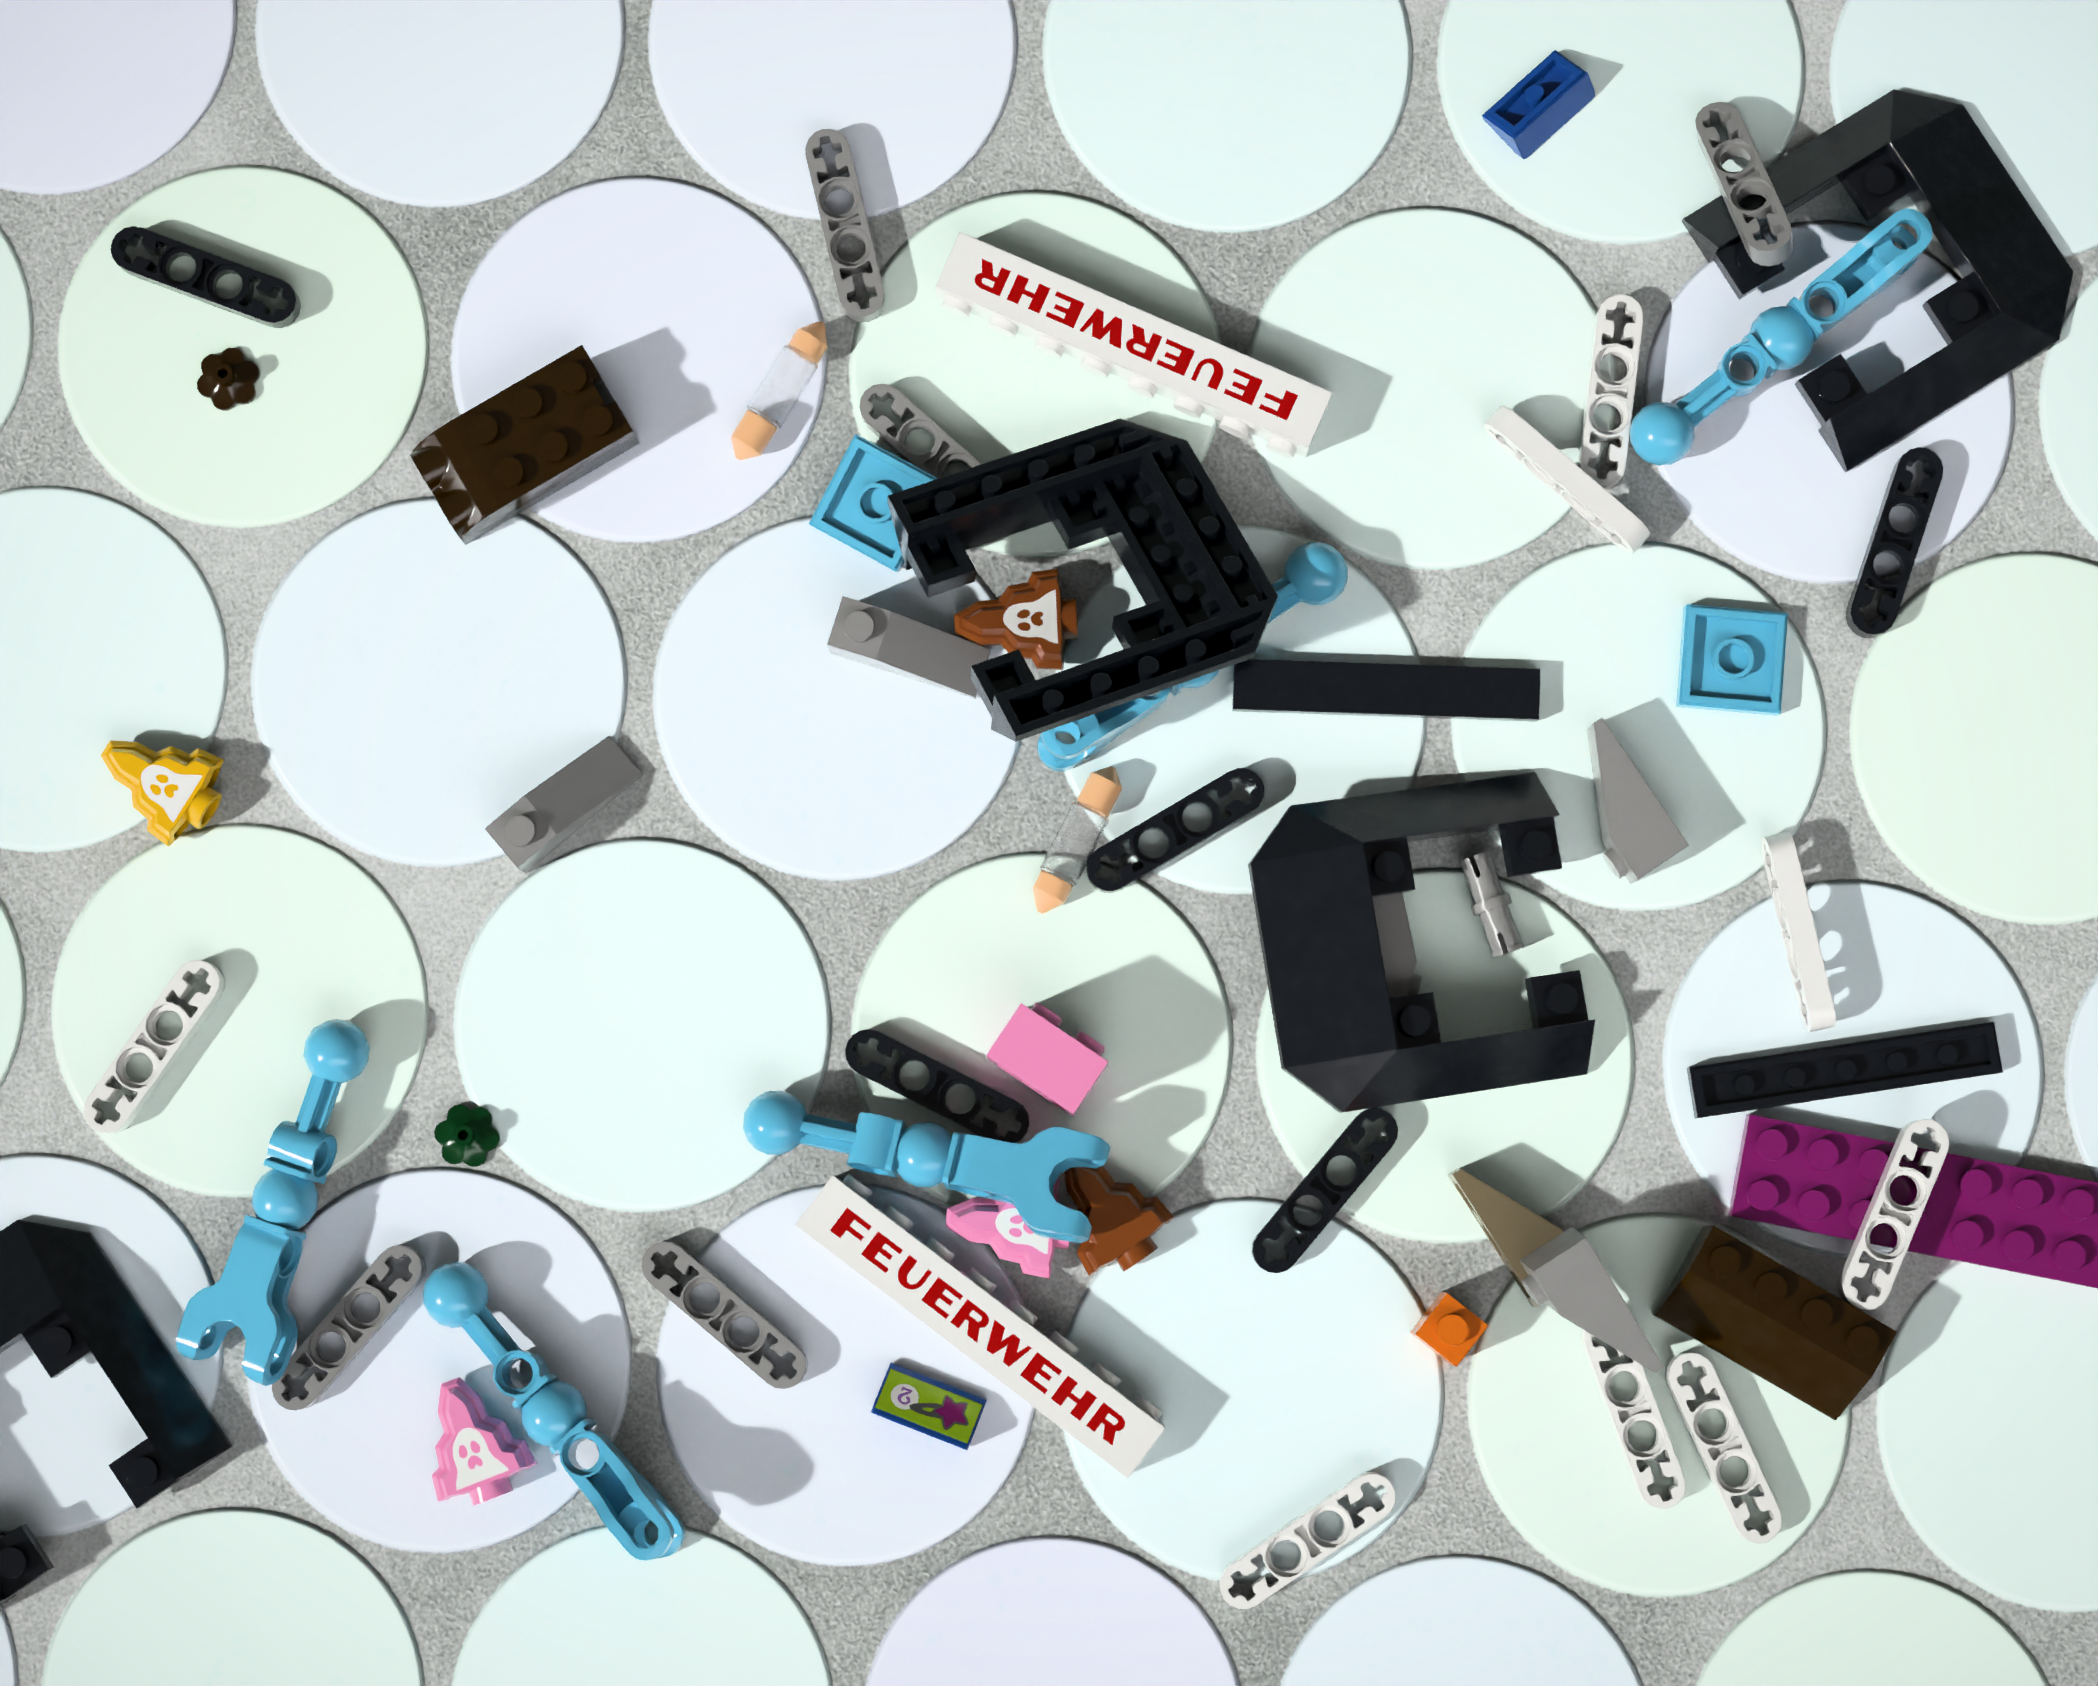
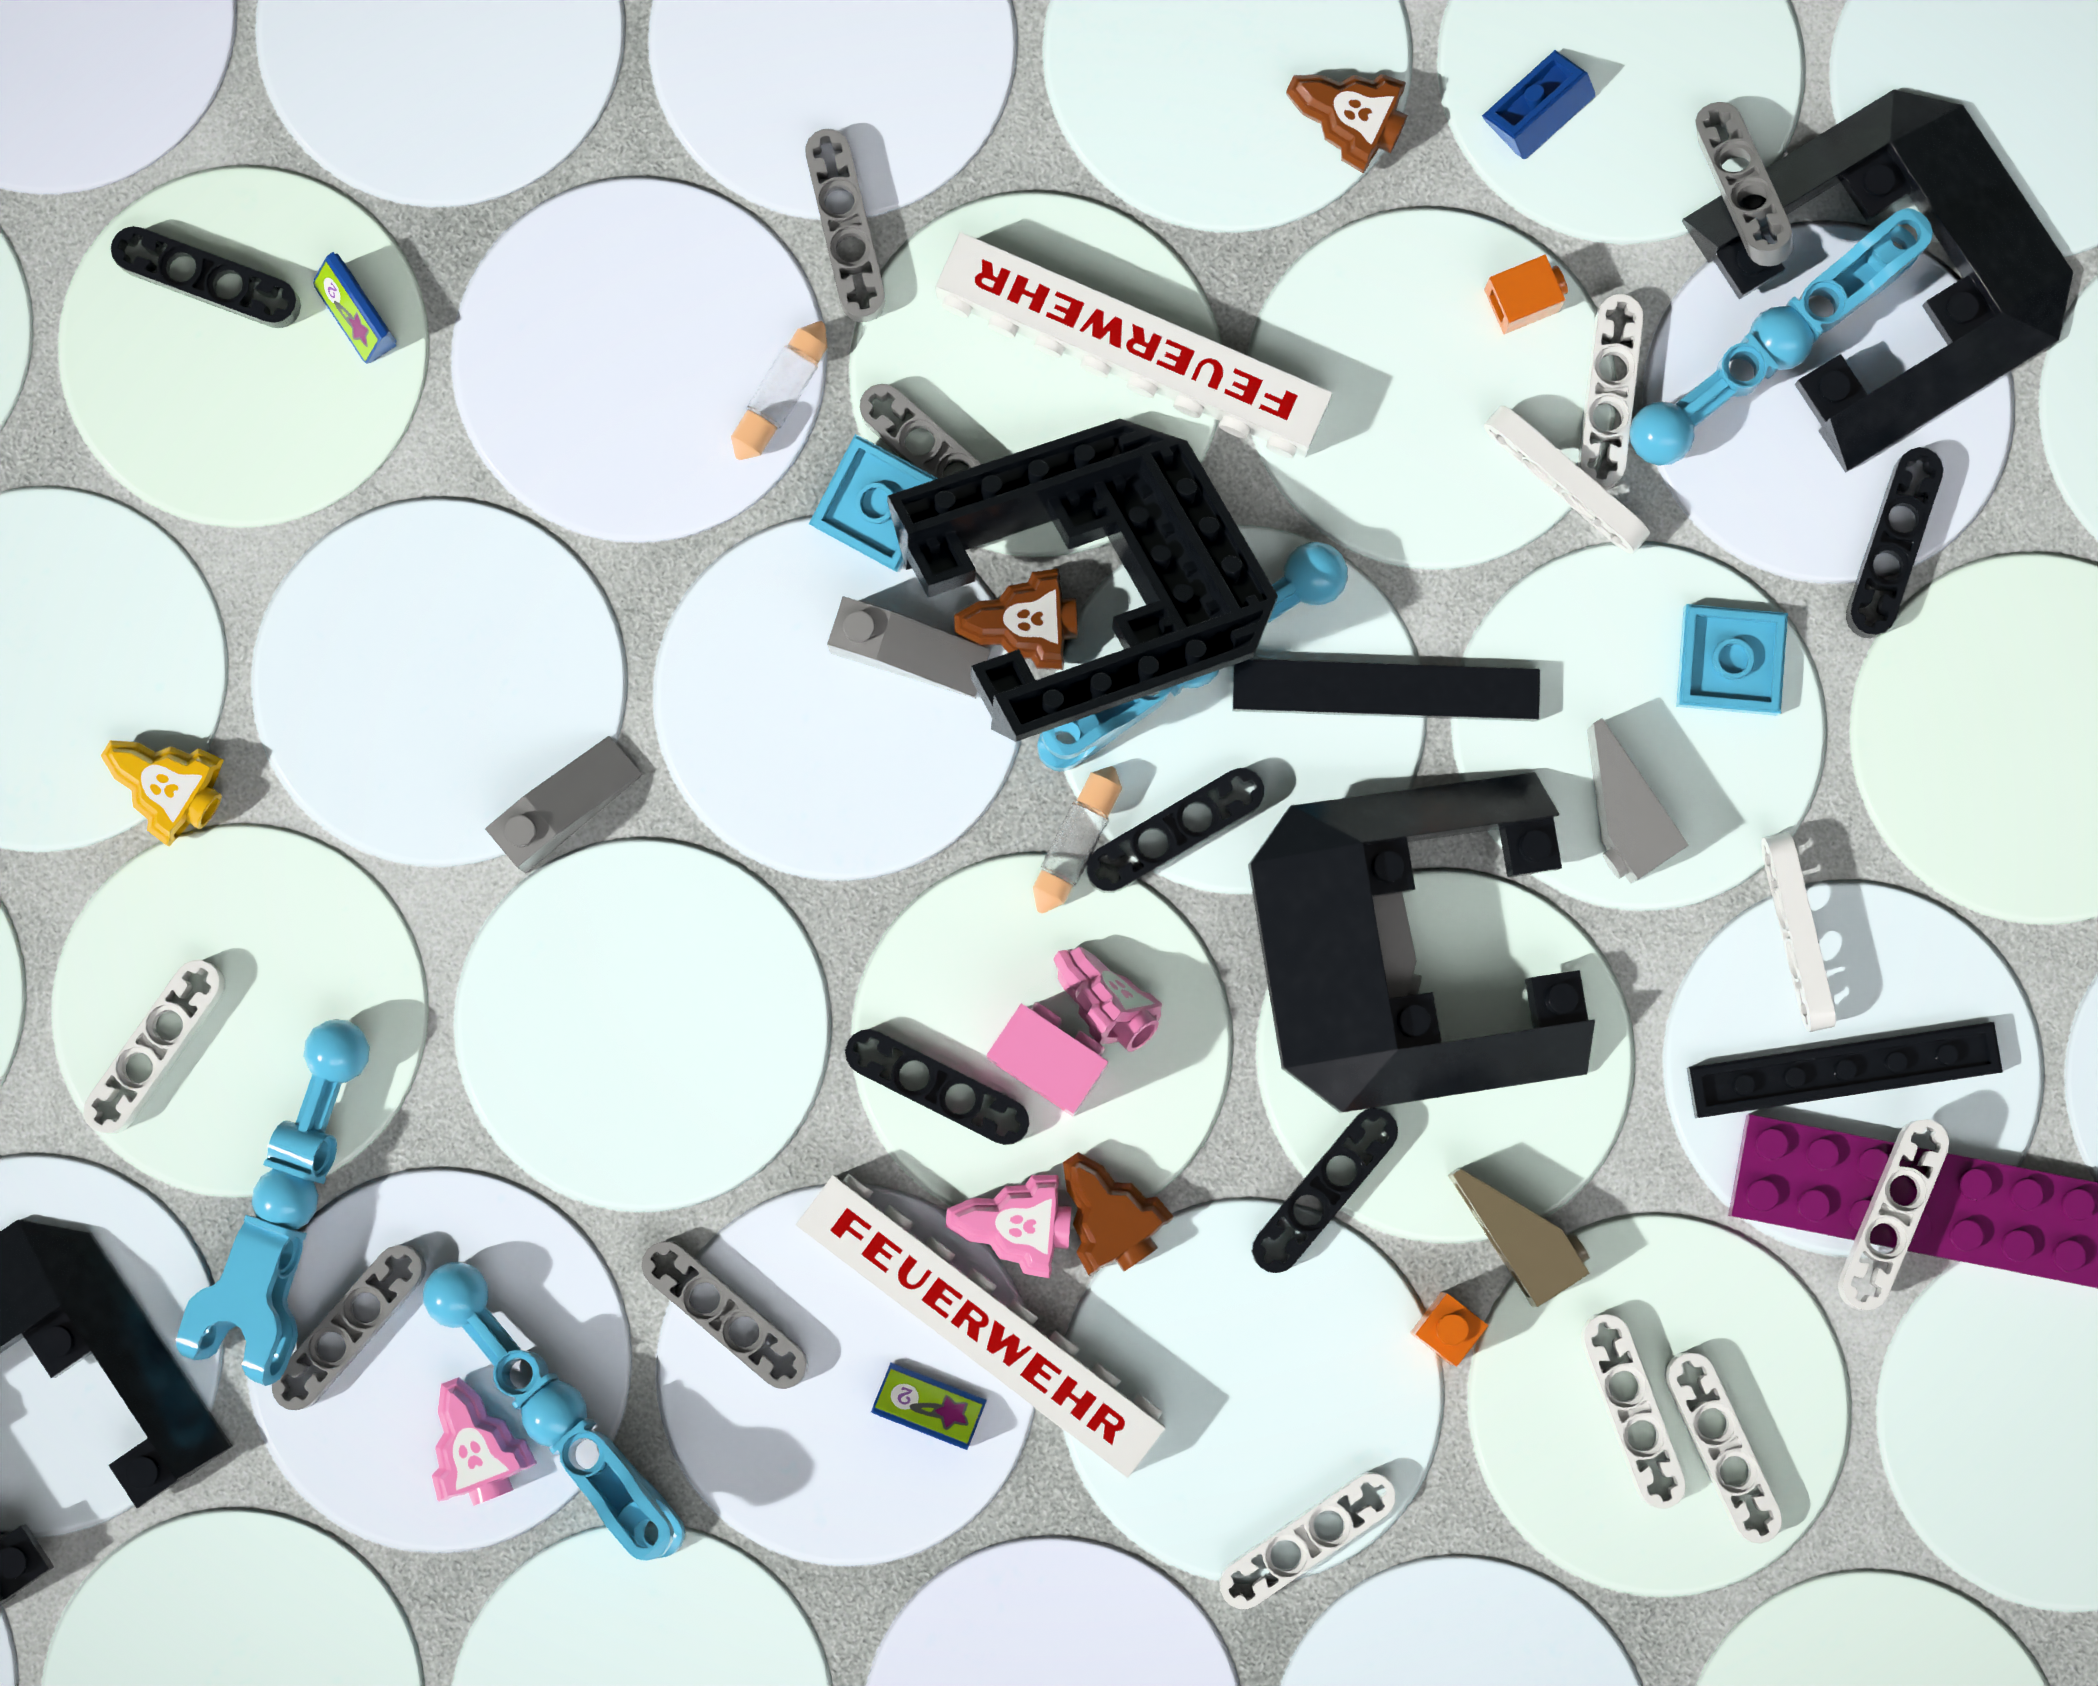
dark brown plant [197,348,260,411] -> none
dark brown piece [410,345,640,545] -> none
dark green plant [434,1104,500,1167] -> none
medium azure piece [743,1091,1111,1243] -> none
light grey pin [1459,851,1524,958] -> none
light grey slope [1519,1227,1664,1373] -> none
dark brown slope [1653,1225,1897,1421] -> none
none -> slope [313,252,397,364]
none -> bright pink rock [1053,947,1162,1052]
none -> dark orange rock [1286,74,1408,173]
none -> orange brick [1484,254,1568,335]

